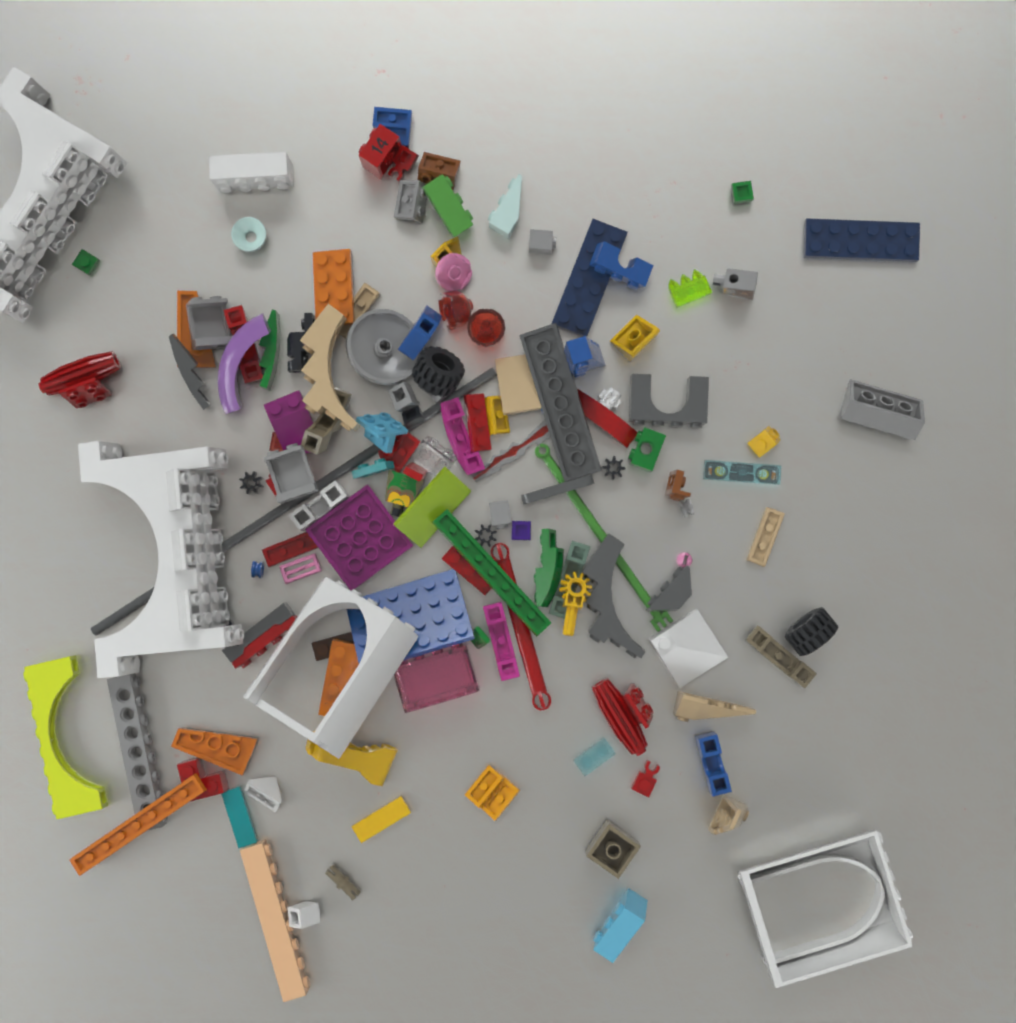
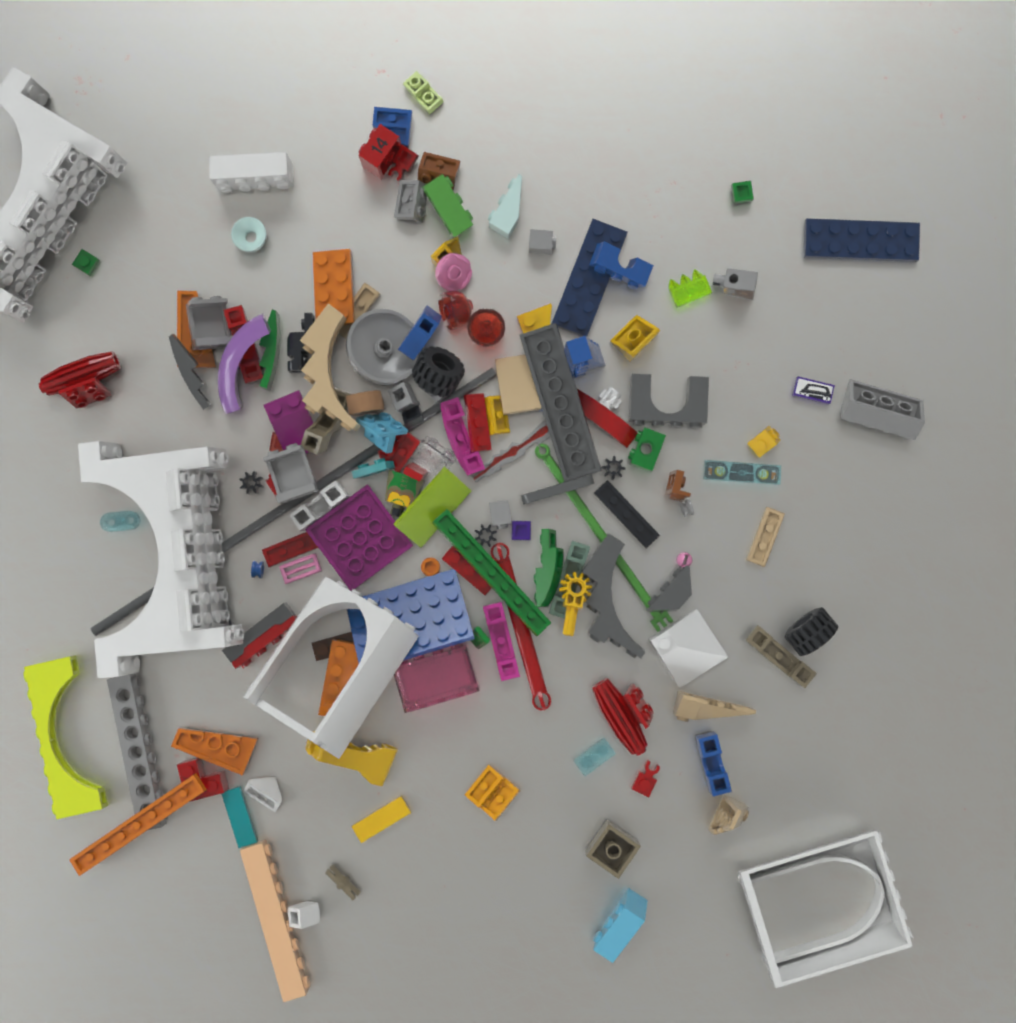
none -> clear light blue plate [100,511,141,532]
none -> medium nougat brick [345,390,385,416]
none -> yellowish green slope [403,71,444,114]
none -> orange tile [421,558,440,576]
none -> yellow wing [517,303,552,334]
none -> black tile [594,480,660,548]
none -> tile [792,376,835,404]

